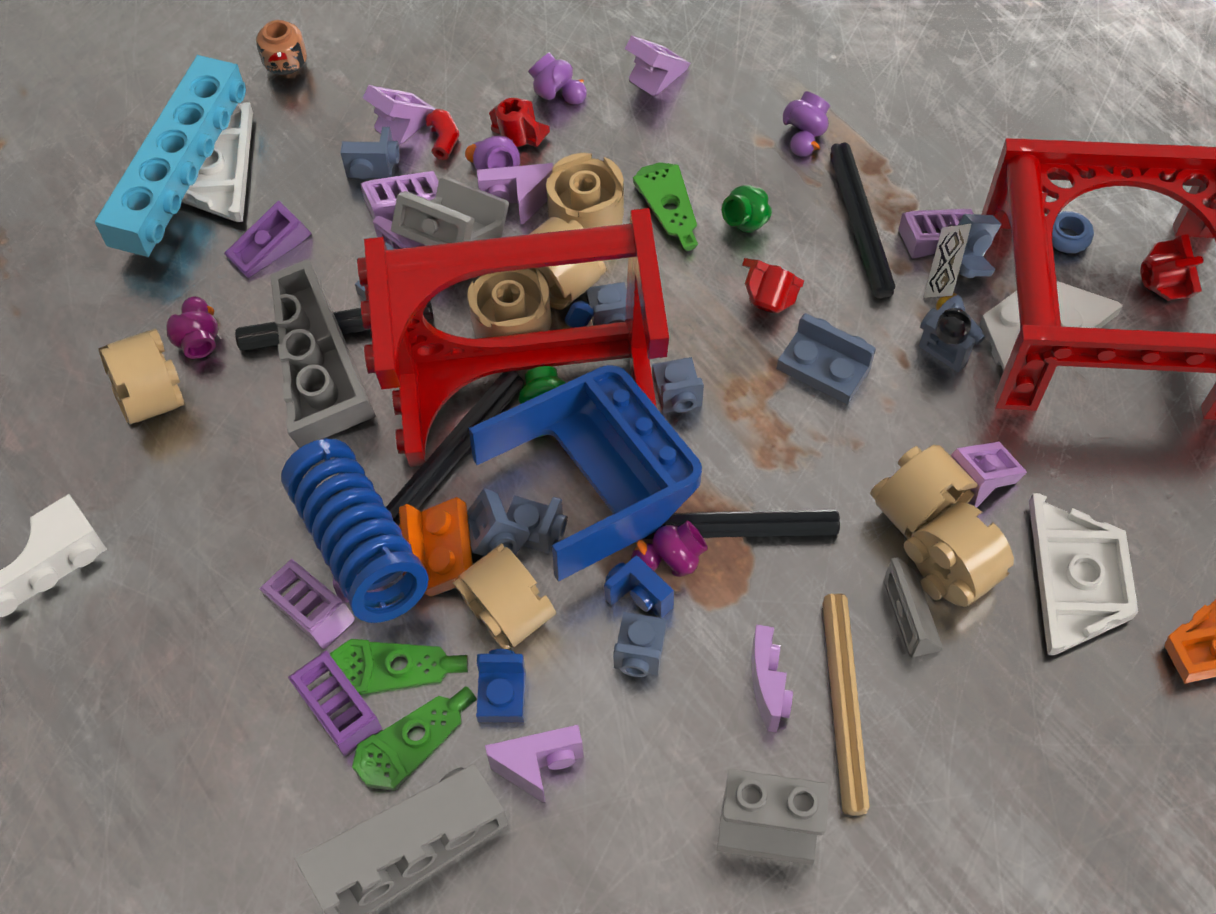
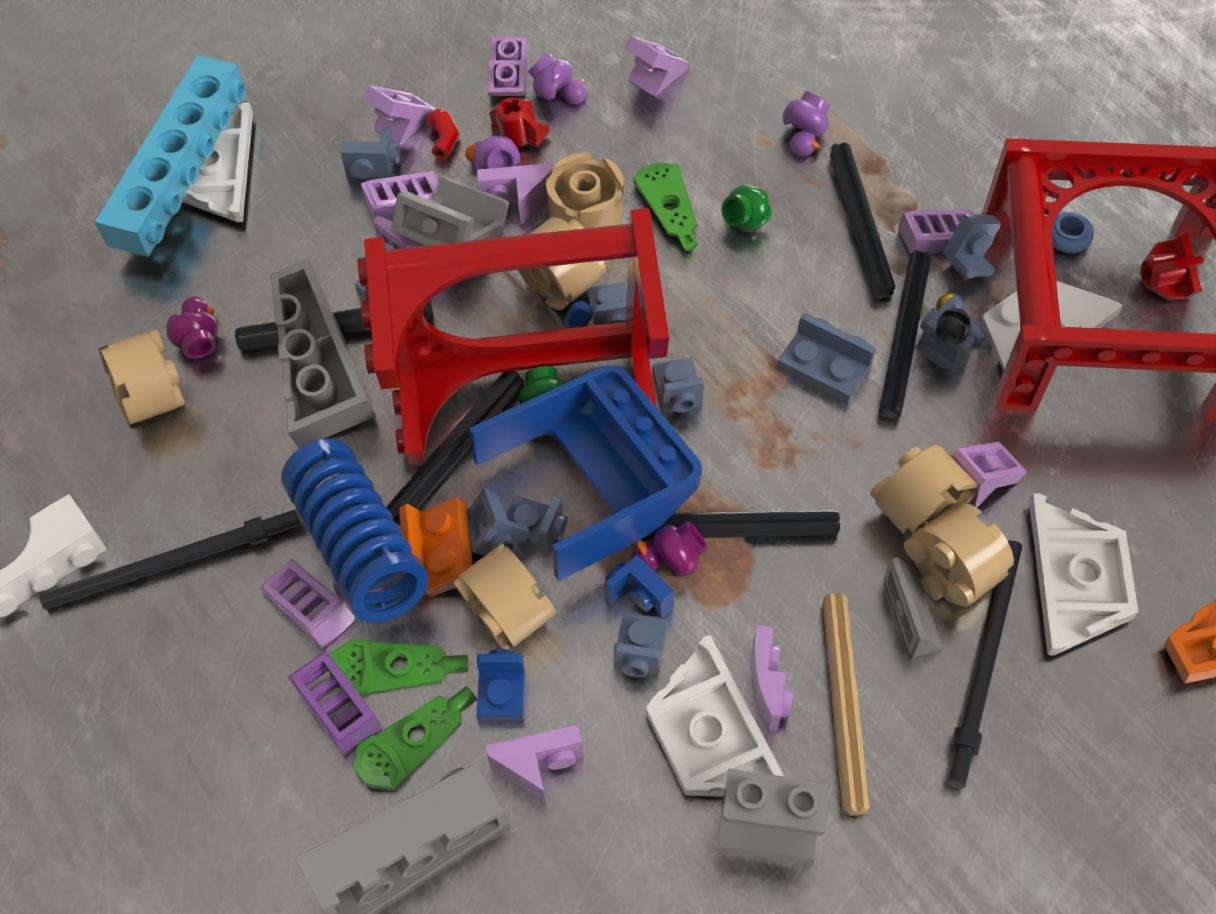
medium lavender slope [224,200,312,278] -> none
nougat head [256,20,307,75] -> none
tan brick [468,269,551,338] -> none
red piece [742,258,805,314] -> none
white sticker [923,224,971,298] -> none
none -> black bar [39,509,301,610]
none -> lavender slope [488,36,528,96]
none -> white wing [645,635,784,797]
none -> black axle [879,250,931,419]
none -> black bar [947,540,1022,789]

